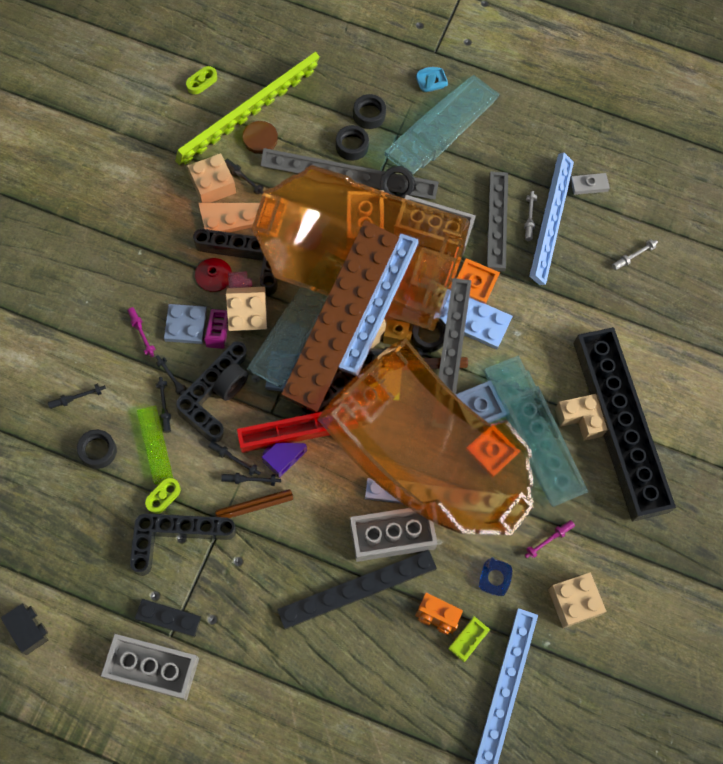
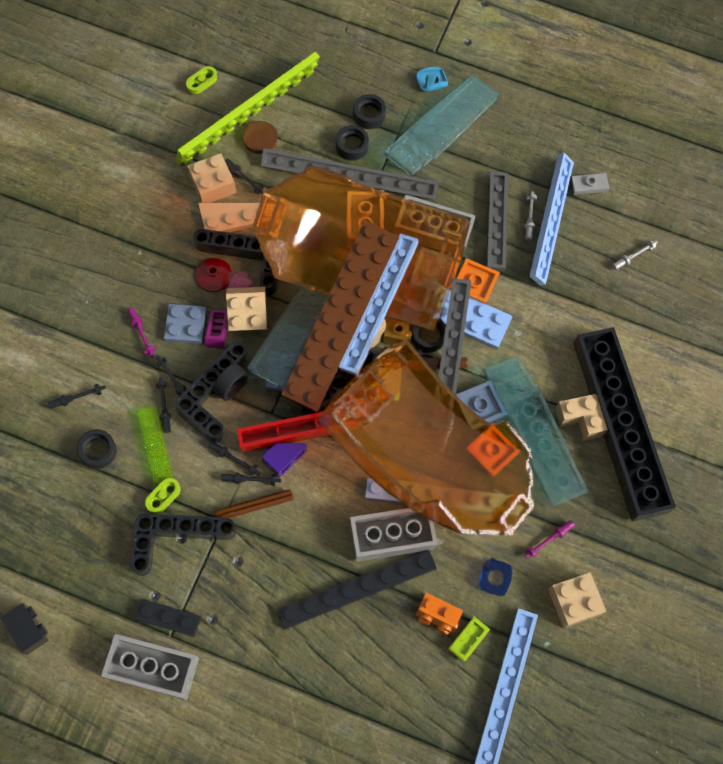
black tyre [380,166,415,201] -> none

